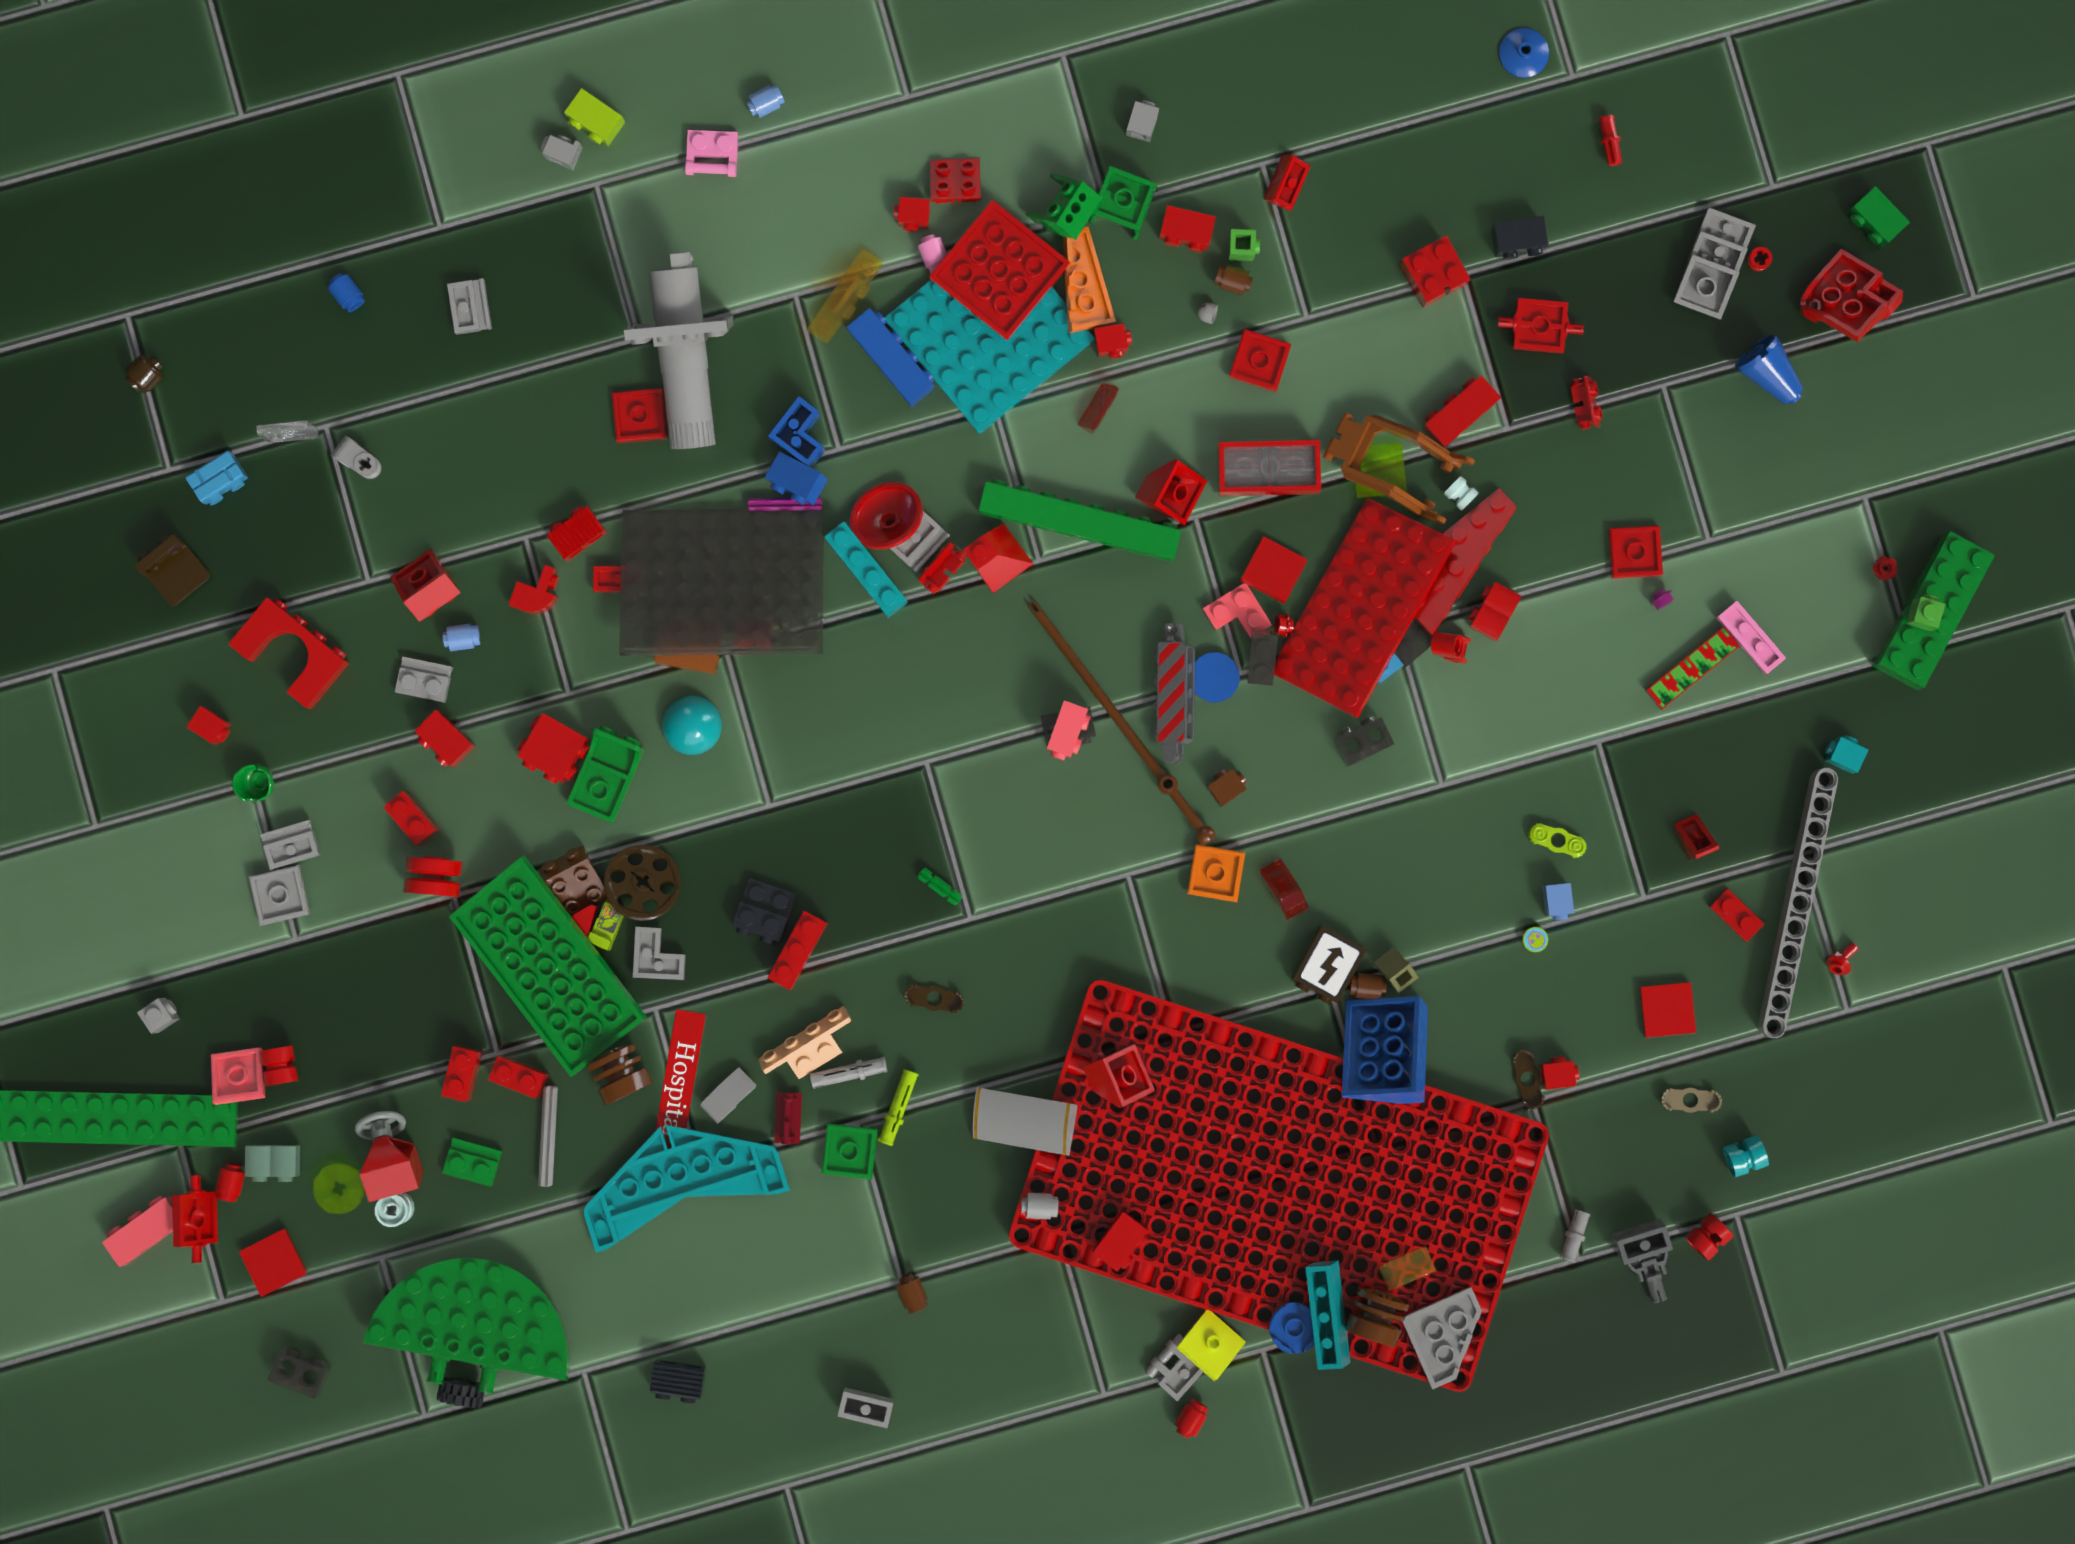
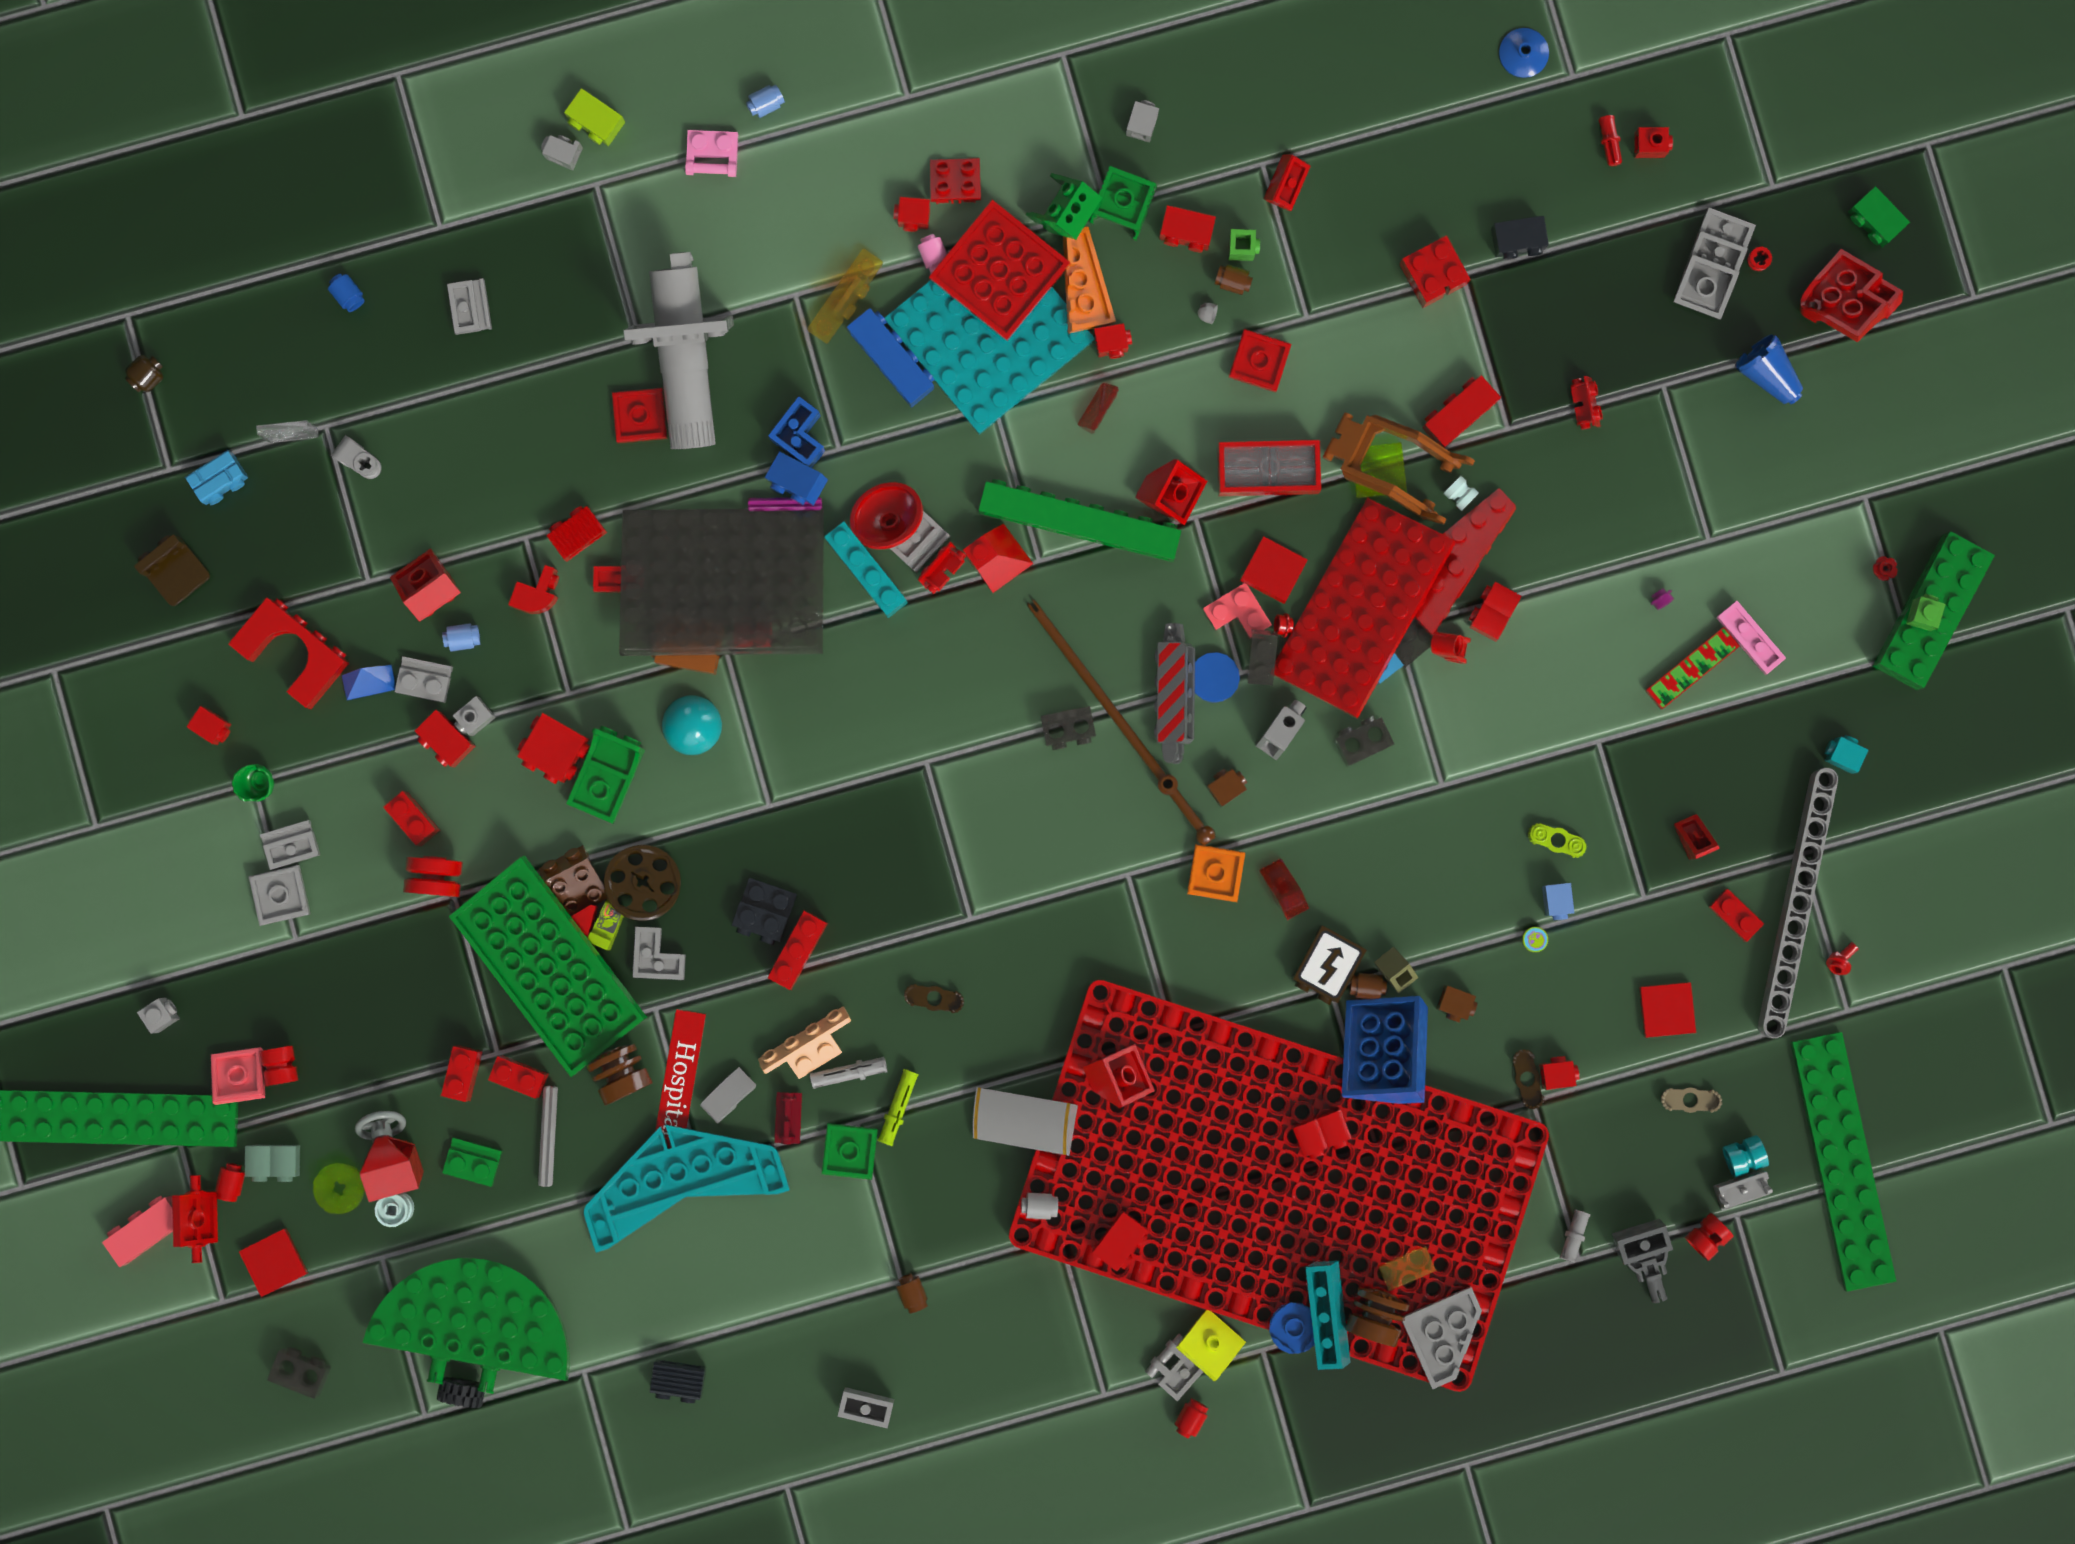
green axle [917,868,963,905] -> none
coral brick [1047,701,1091,761] -> none
red plate [1497,298,1584,354] -> none
red tile [1608,525,1663,579] -> none
none -> slope [342,665,396,700]
none -> light grey brick [453,696,496,736]
none -> light grey torso [1256,700,1307,760]
none -> red brick [1292,1108,1352,1159]
none -> reddish brown brick [1436,985,1478,1023]
none -> red brick [1634,127,1673,158]
none -> light grey hinge [1713,1170,1773,1210]
none -> green plate [1791,1032,1897,1292]

